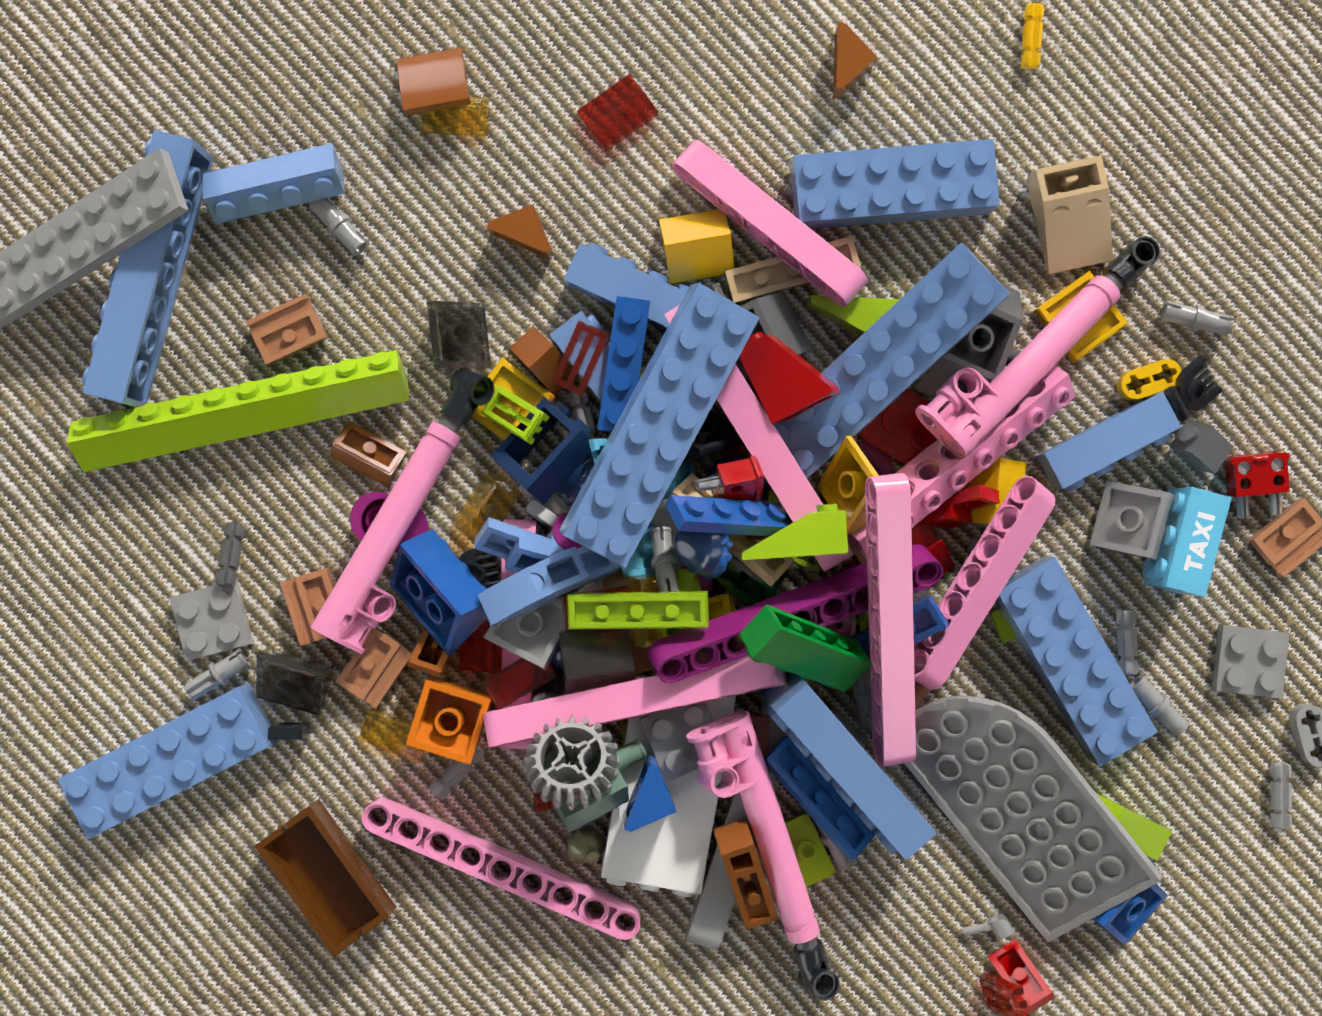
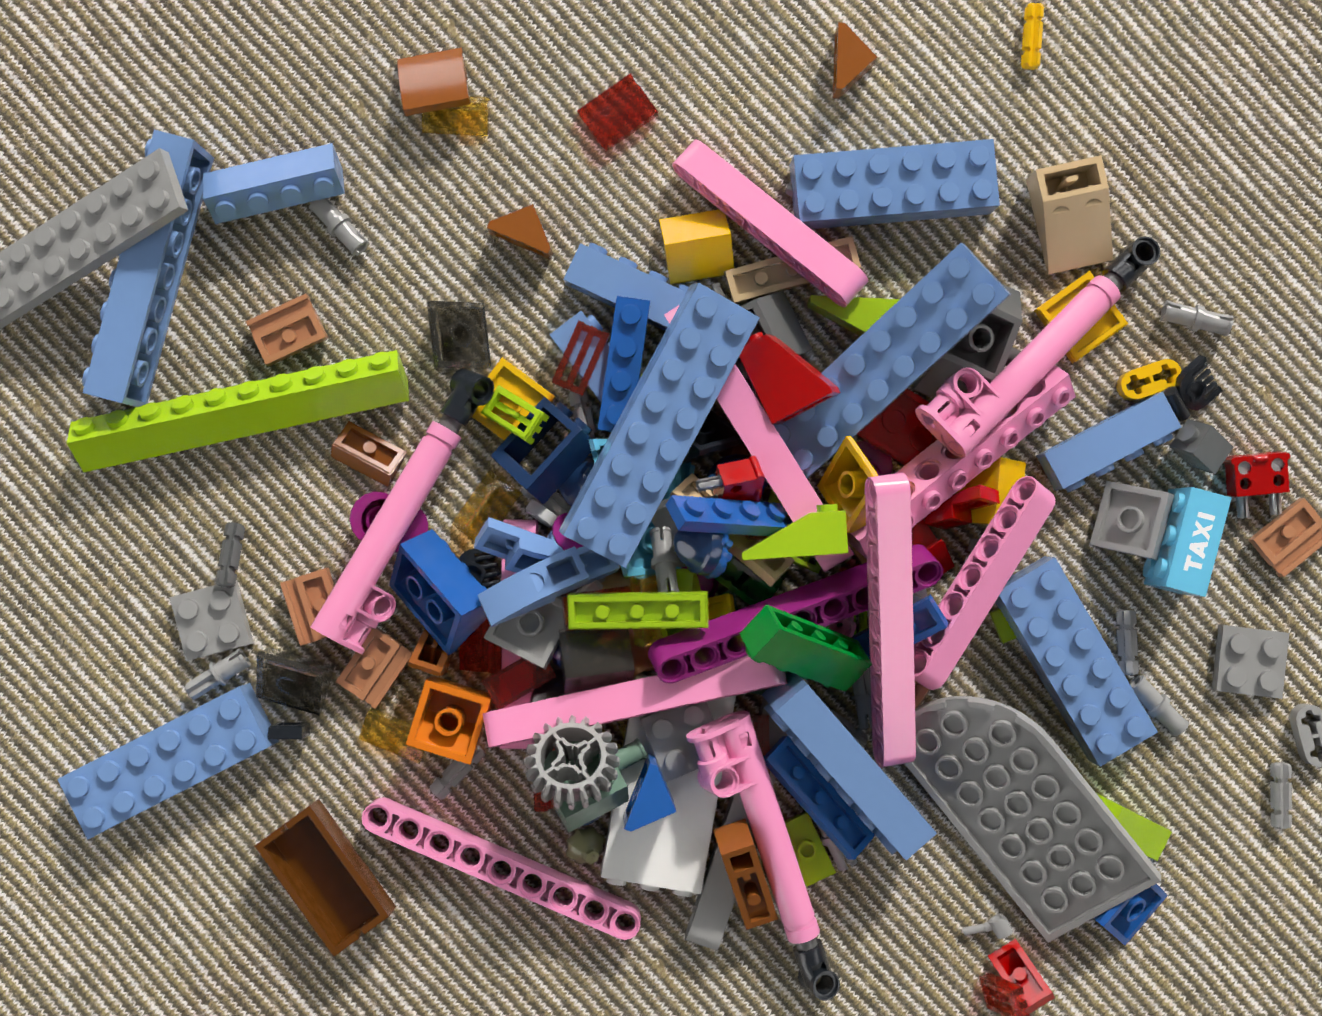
dark orange slope [509,326,578,396] -> none

